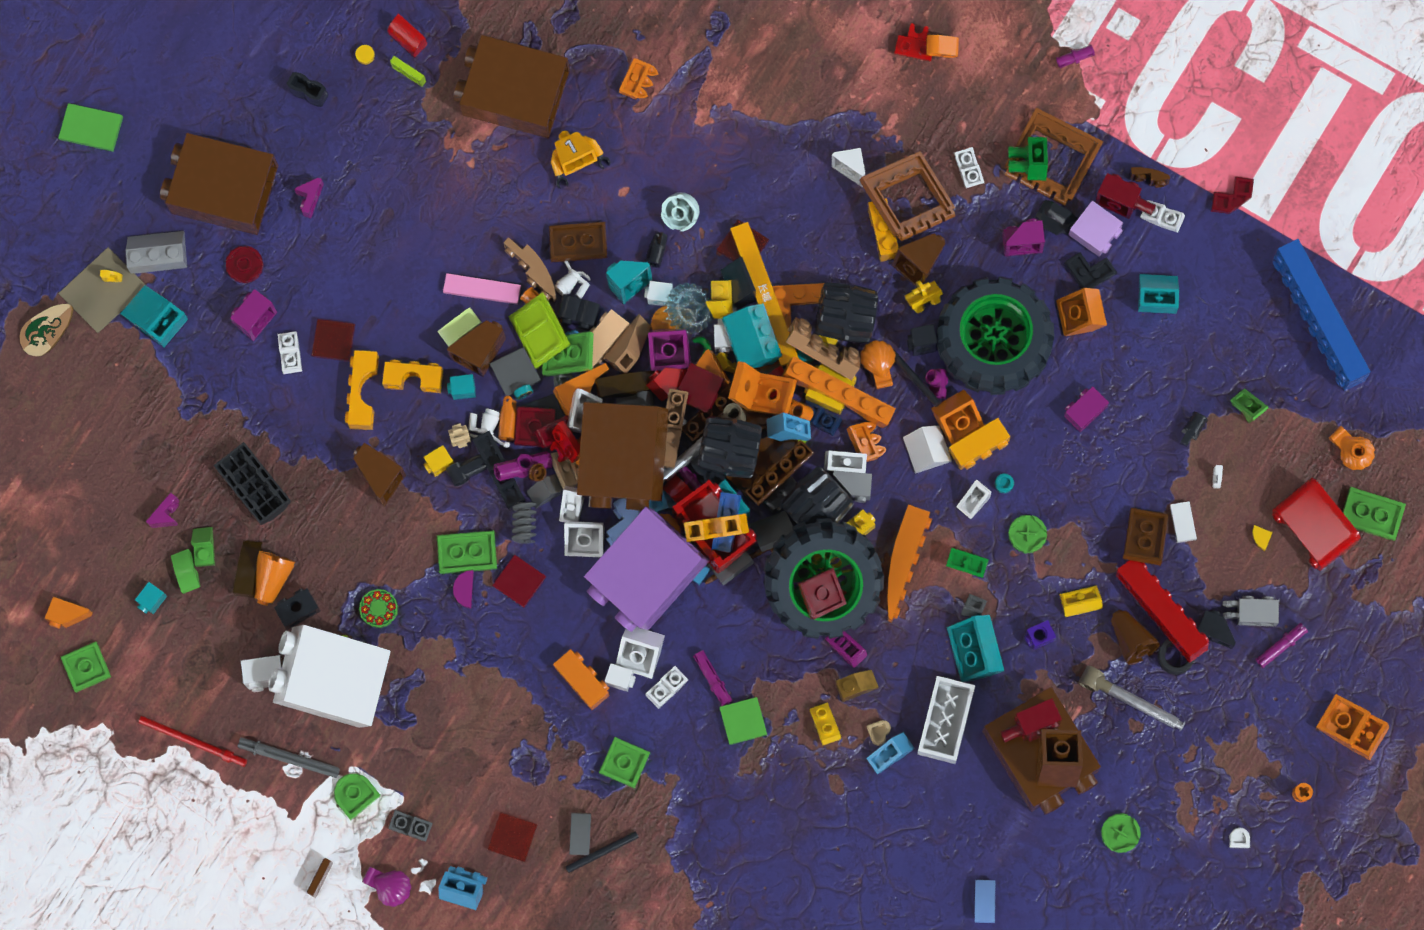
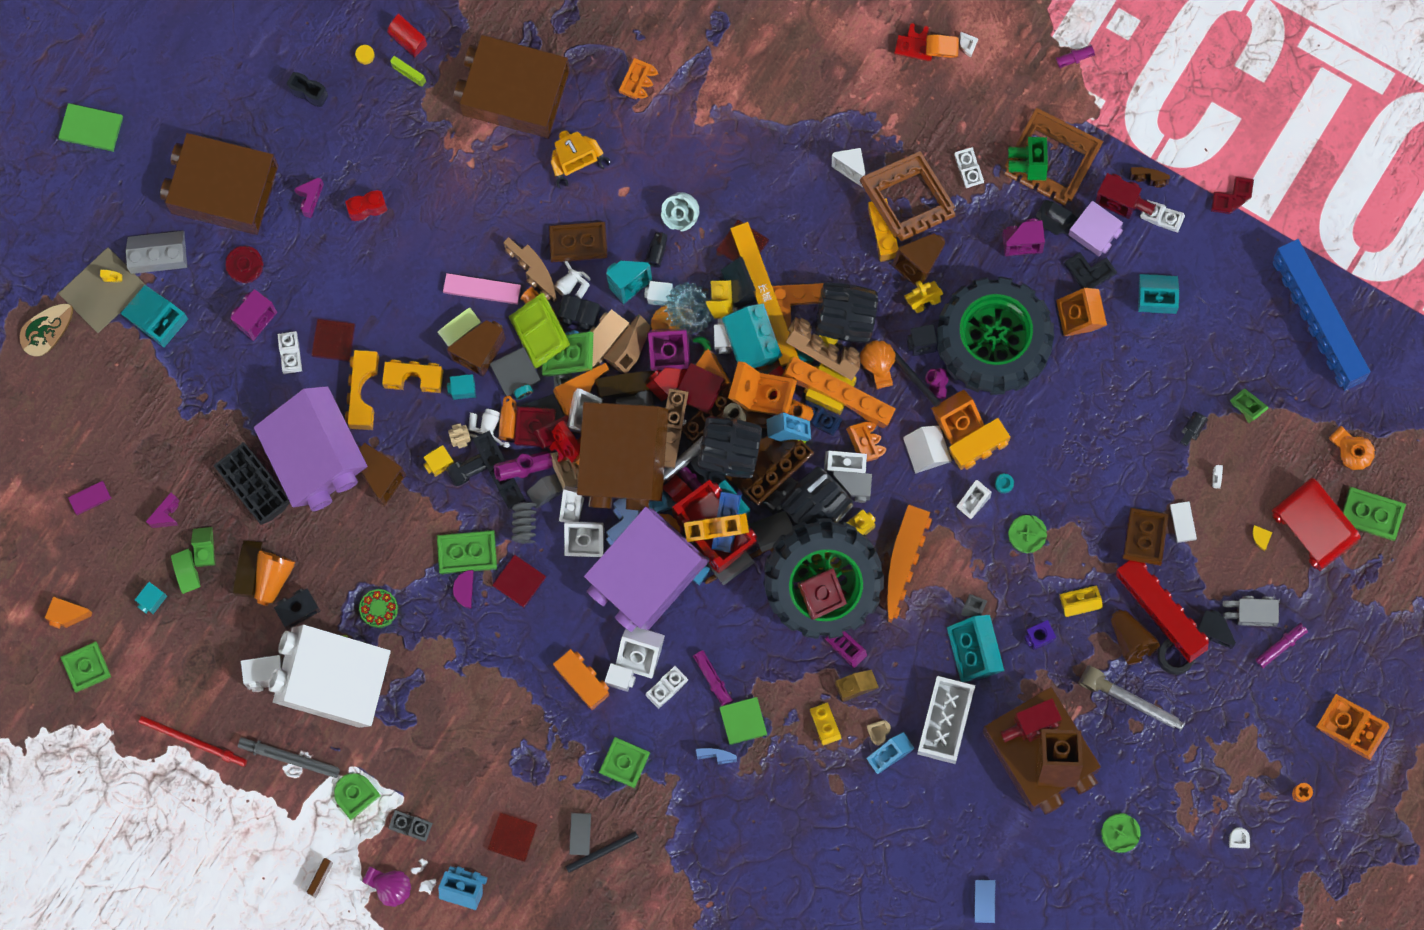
reddish brown plate [529,463,547,481] -> none
yellow tile [716,352,737,374] -> none
green hinge [946,548,989,578] -> none
magenta brick [1064,387,1109,432] -> none
none -> magenta tile [68,481,112,515]
none -> medium lavender brick [254,386,368,511]
none -> red brick [345,190,388,221]
none -> medium blue slope [696,748,737,764]
none -> white tile [959,32,978,57]

